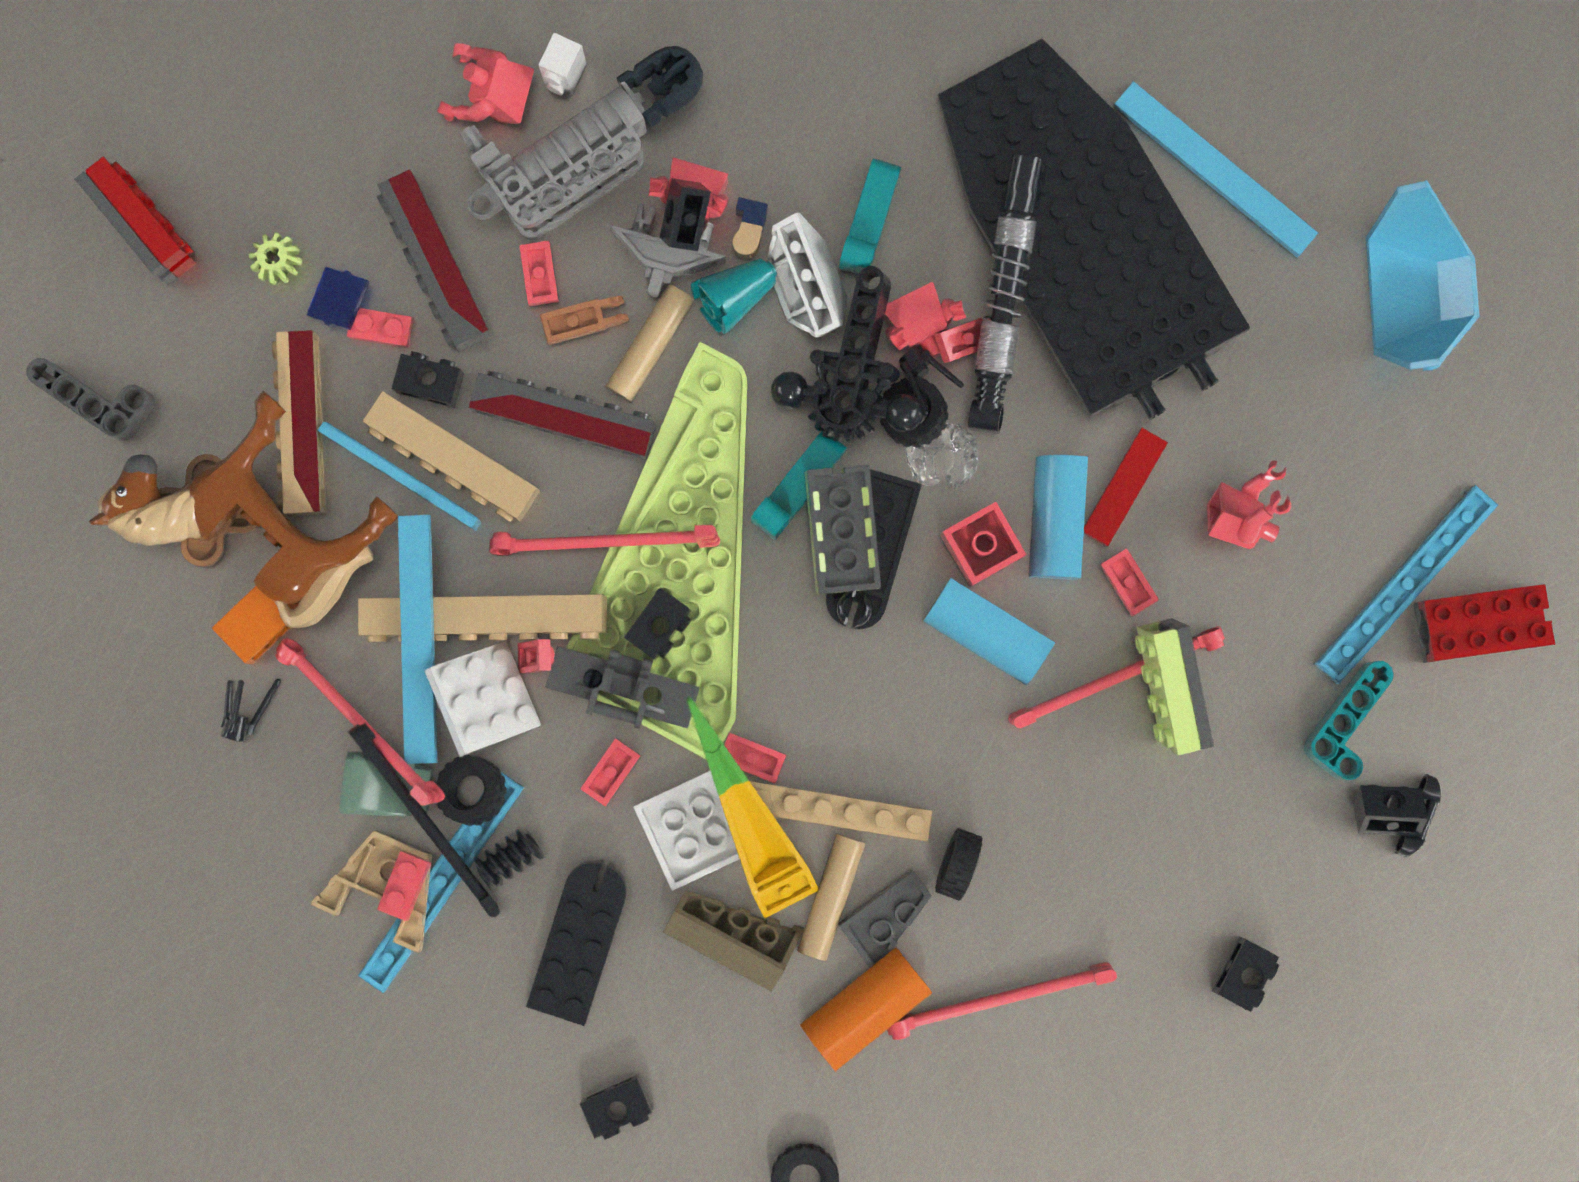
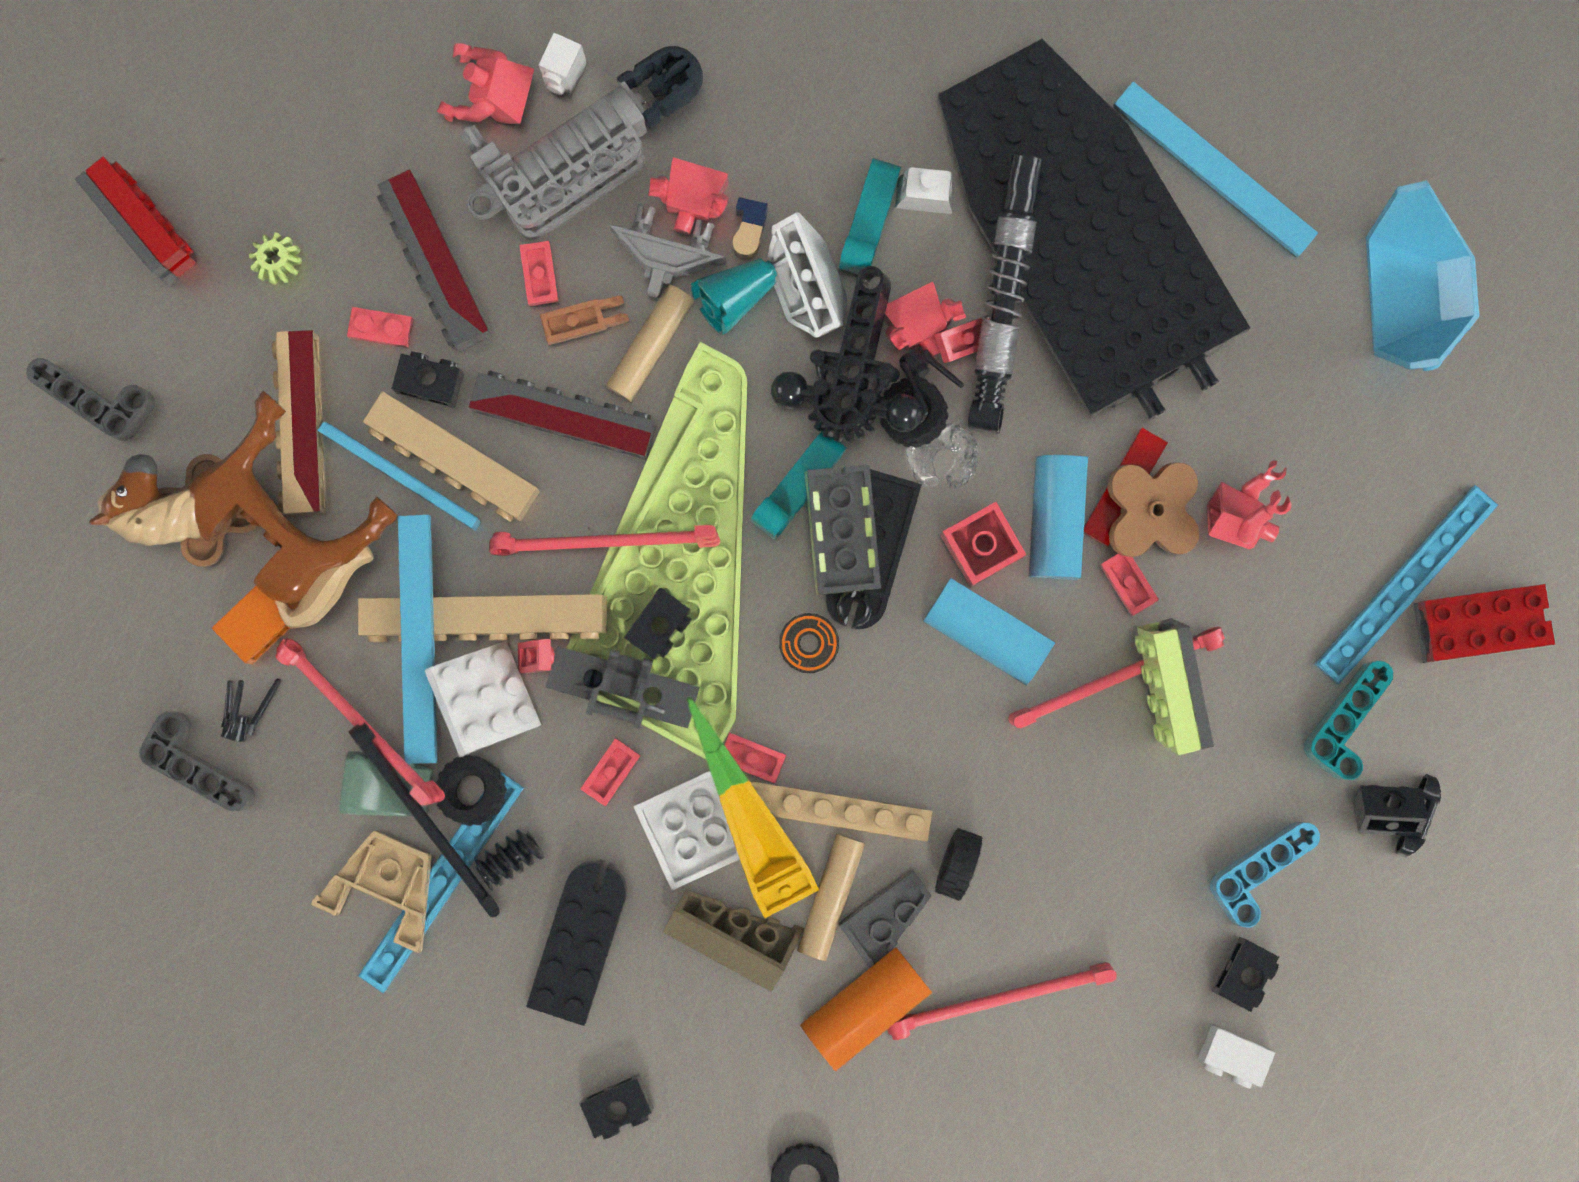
clear blue piece [306,267,370,330] -> none
coral plate [377,851,432,921] -> none
black brick [659,178,711,251] -> none
none -> dark grey beam [139,712,255,811]
none -> clear smoke tile [779,613,839,674]
none -> white torso [896,167,955,214]
none -> medium nougat plant [1108,462,1199,557]
none -> white brick [1198,1025,1275,1089]
none -> medium azure beam [1210,822,1320,928]

